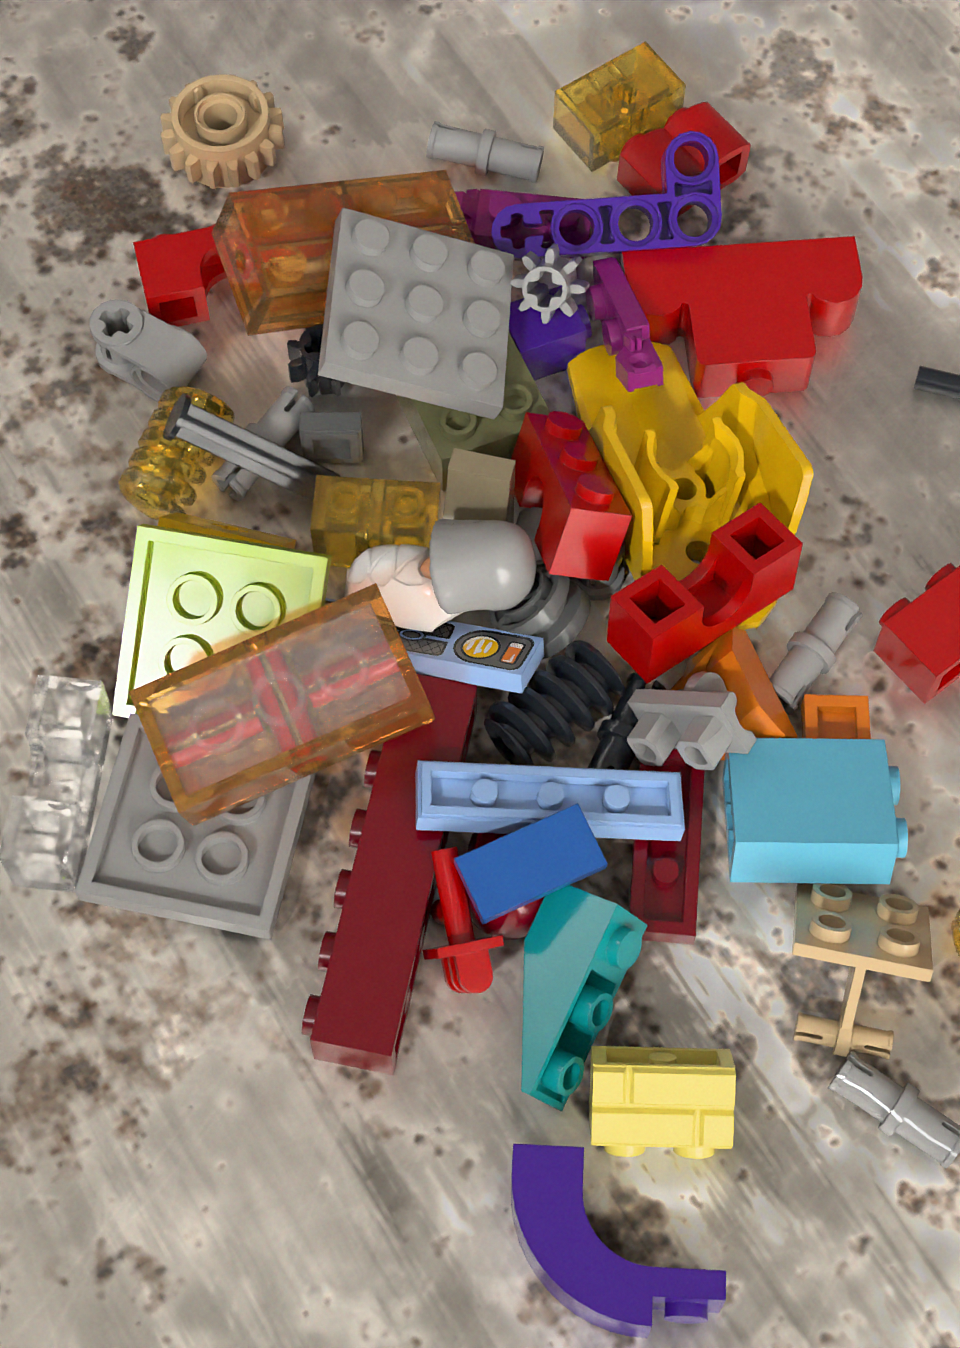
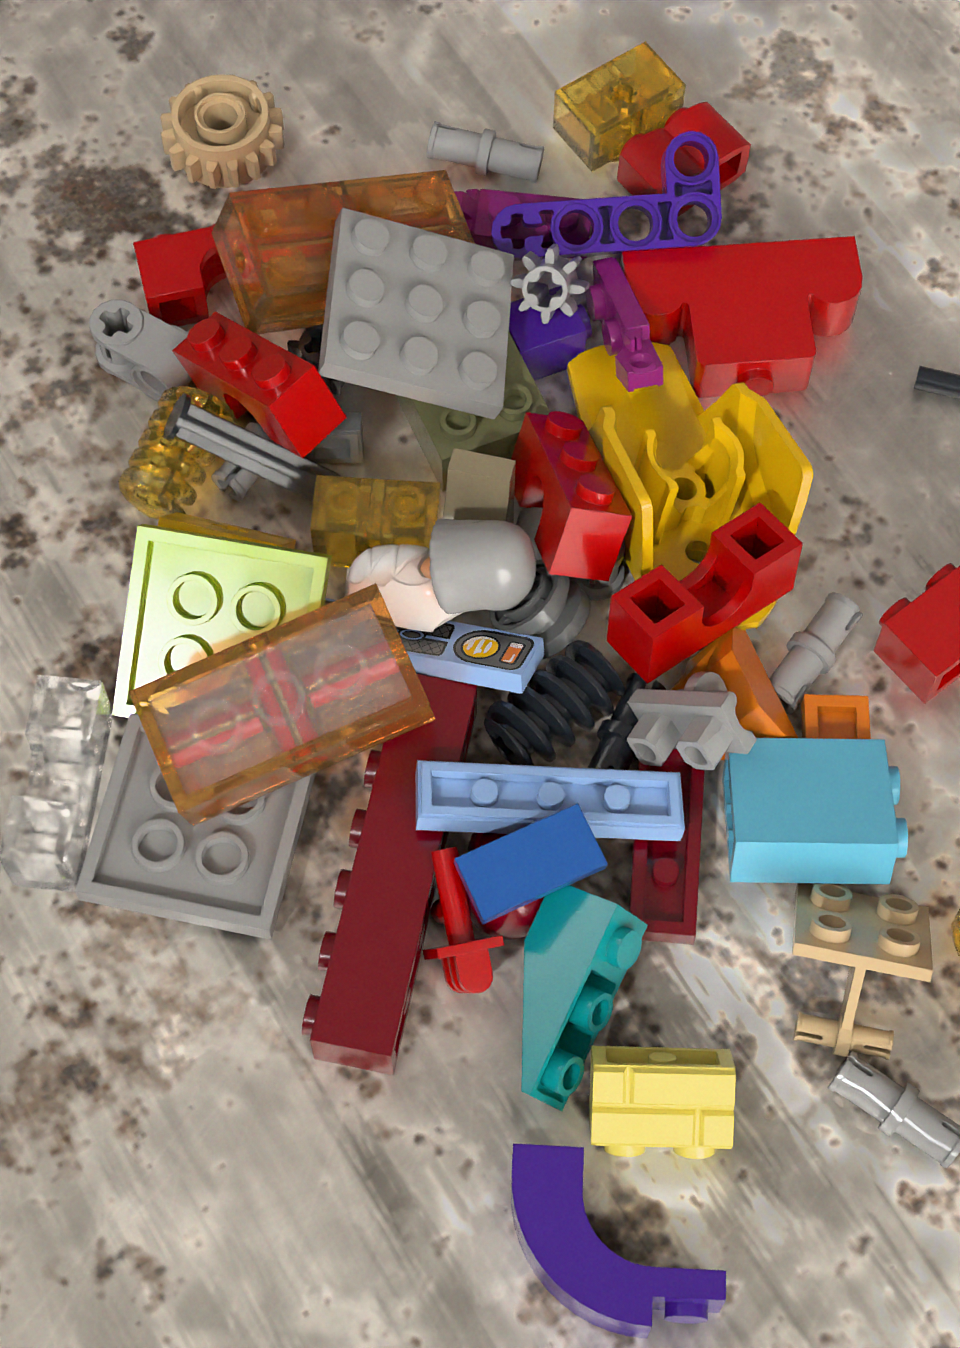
none -> red arch [172,311,347,459]

